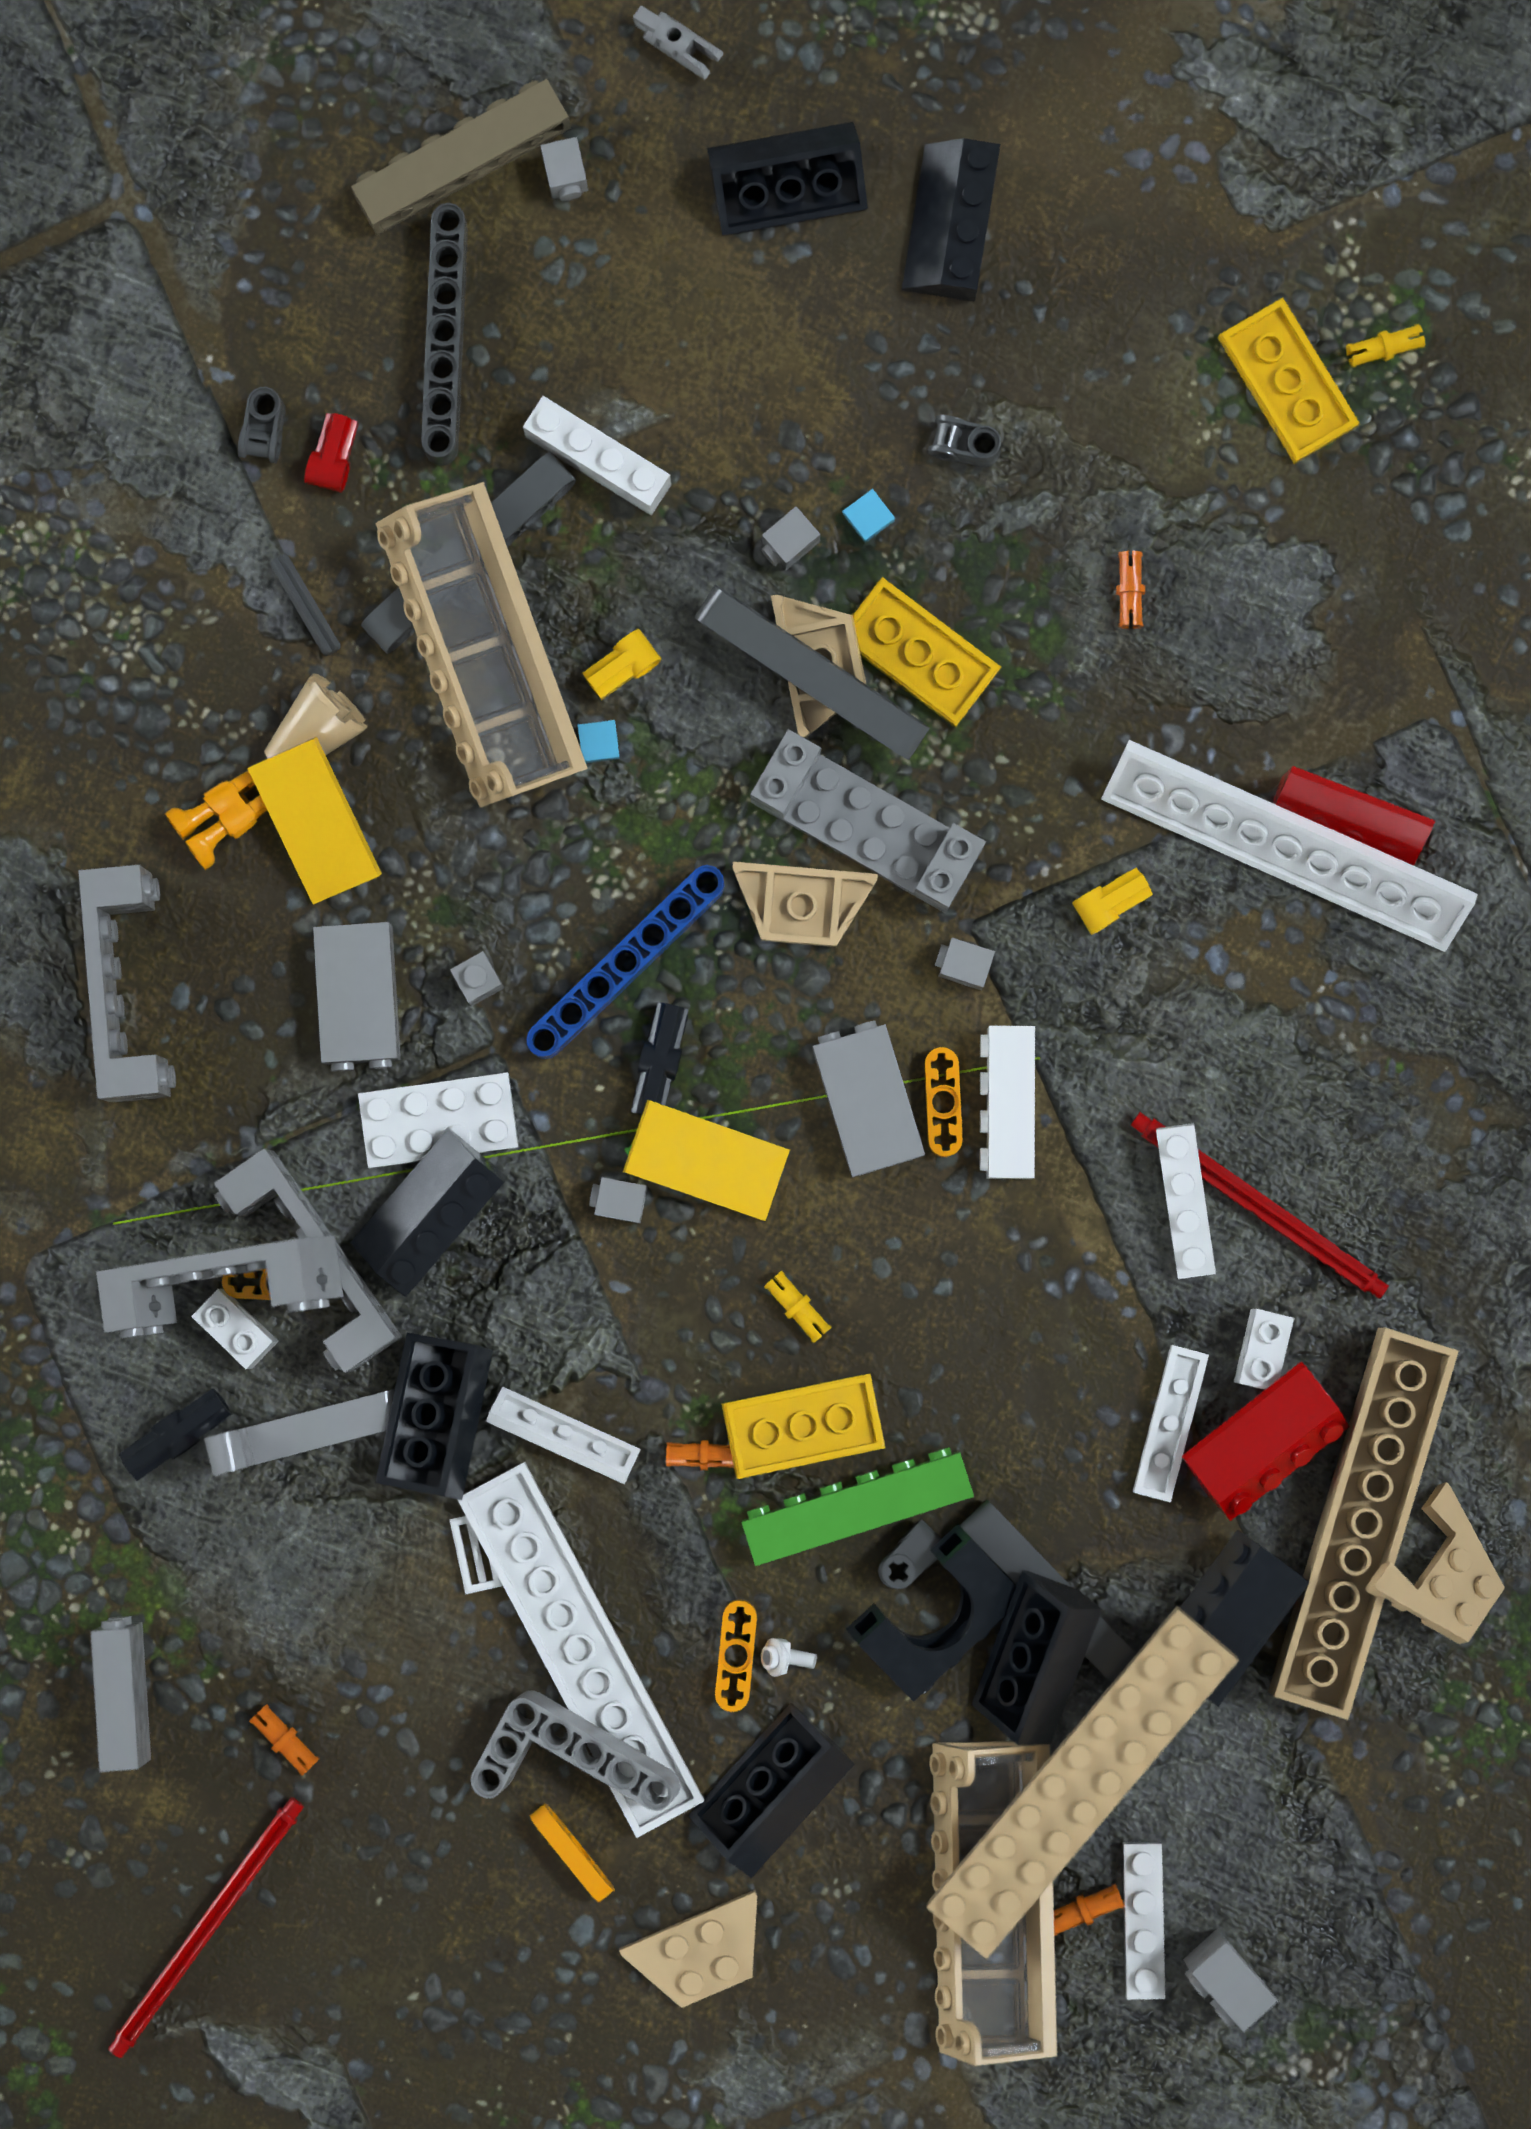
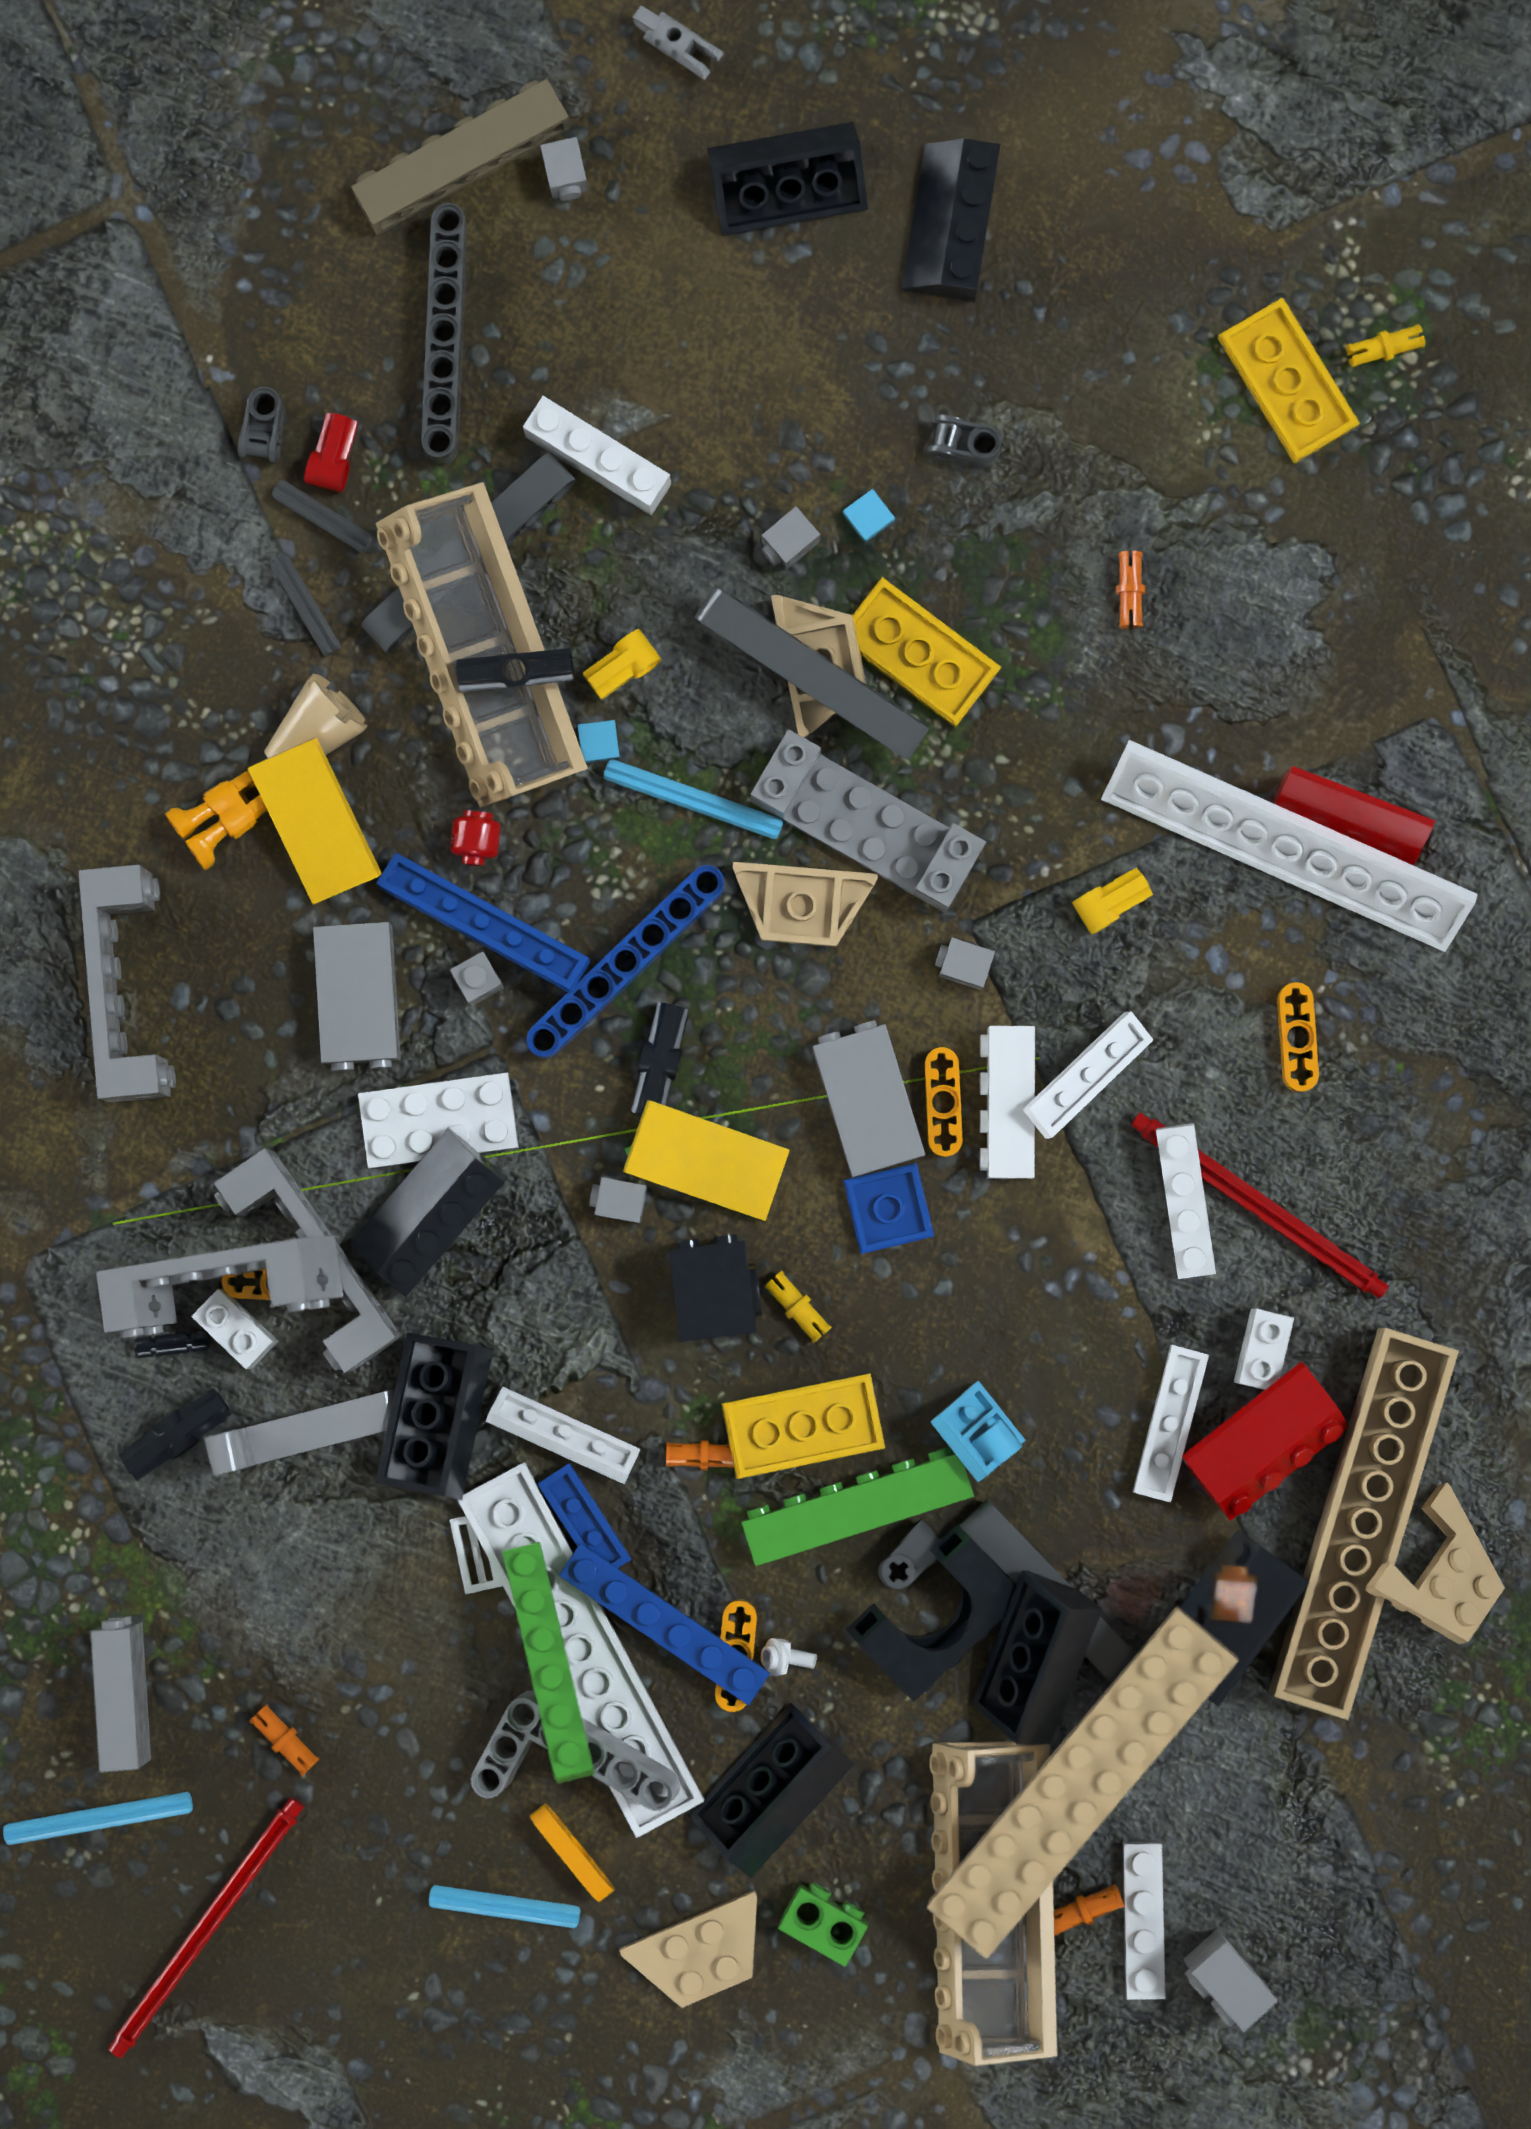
none -> medium azure axle [3,1792,193,1845]
none -> black axle [134,1330,210,1358]
none -> dark grey axle [272,480,373,553]
none -> blue plate [376,853,590,994]
none -> medium azure axle [429,1885,580,1928]
none -> red head [450,810,501,866]
none -> black piece [456,648,574,693]
none -> bright green brick [502,1542,595,1784]
none -> blue plate [538,1463,632,1568]
none -> blue plate [559,1543,770,1705]
none -> medium azure axle [603,759,783,839]
none -> black brick [669,1234,762,1342]
none -> bright green brick [778,1882,868,1967]
none -> blue tile [843,1163,934,1254]
none -> medium azure plate [930,1381,1025,1482]
none -> white plate [1023,1011,1153,1139]
none -> clear orange slope [1210,1565,1257,1623]
none -> light orange beam [1277,982,1319,1092]

